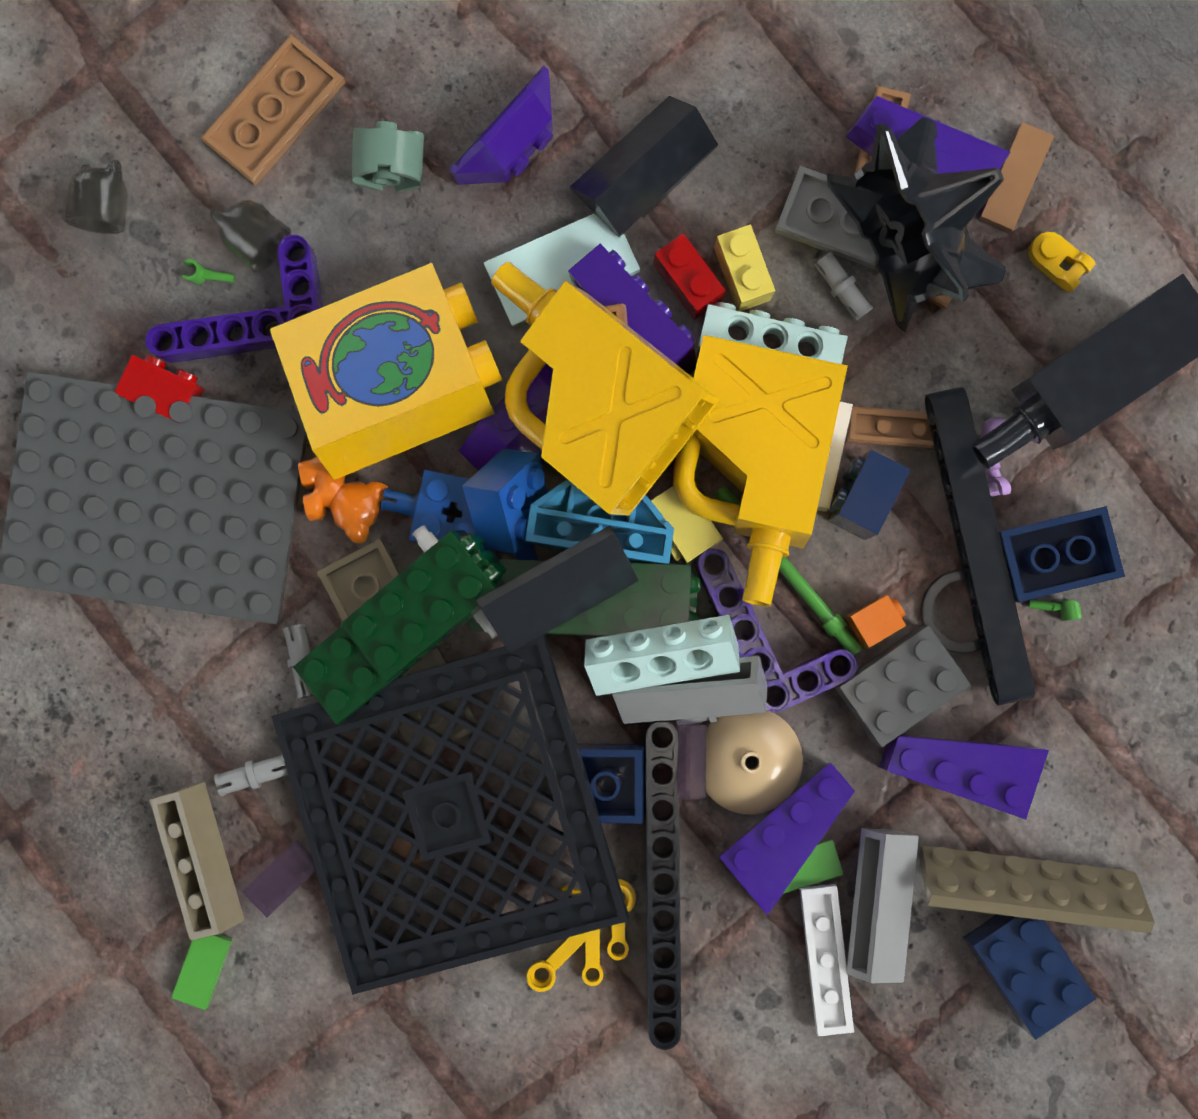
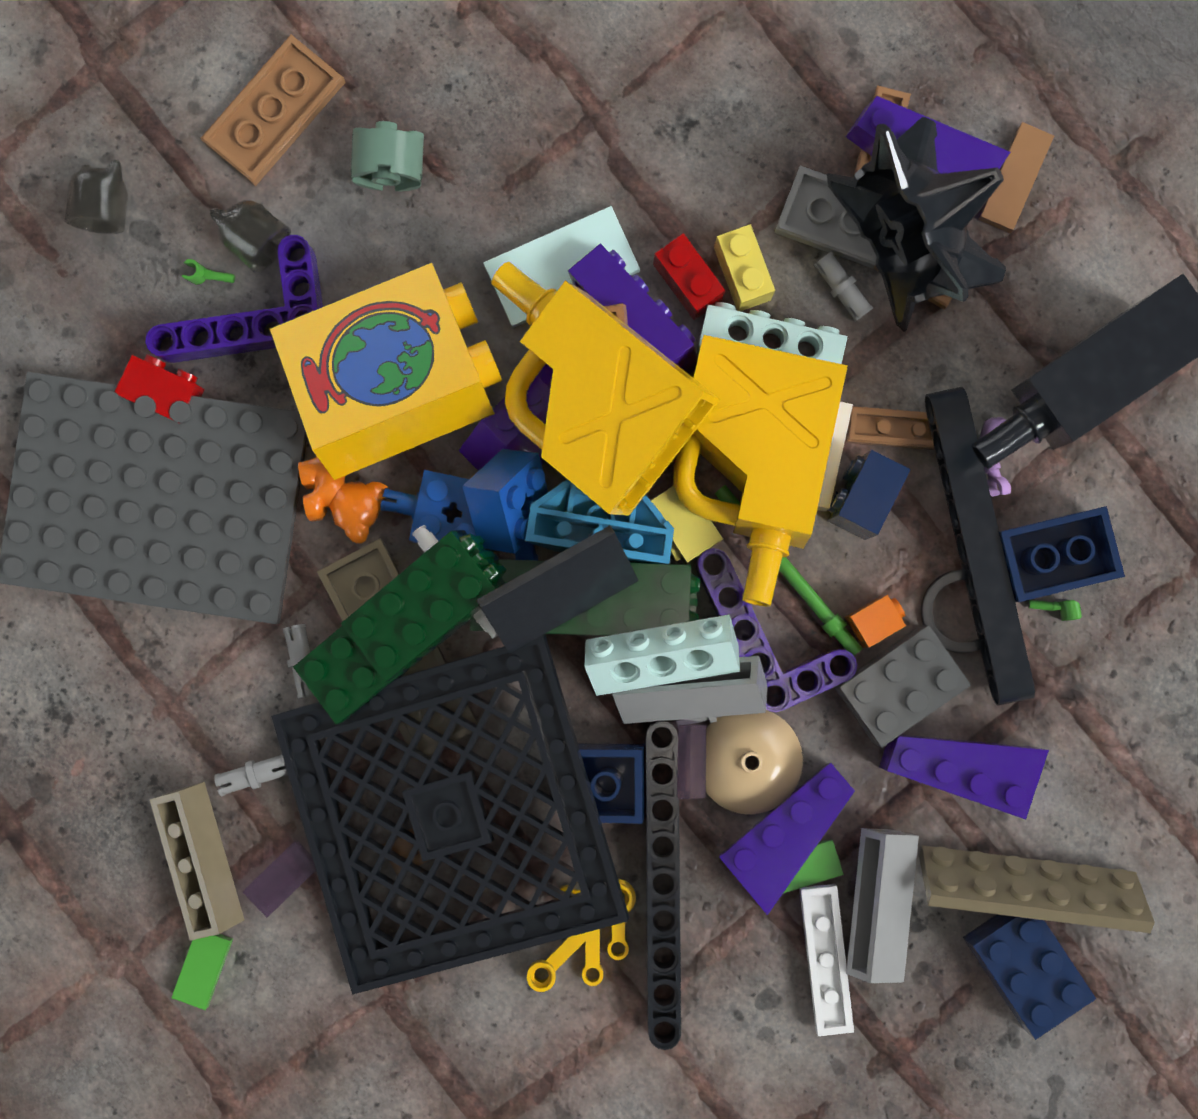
dark purple wedge [449,65,553,185] -> none
black slope [570,96,718,238] -> none
yellow plate [1028,232,1096,293] -> none

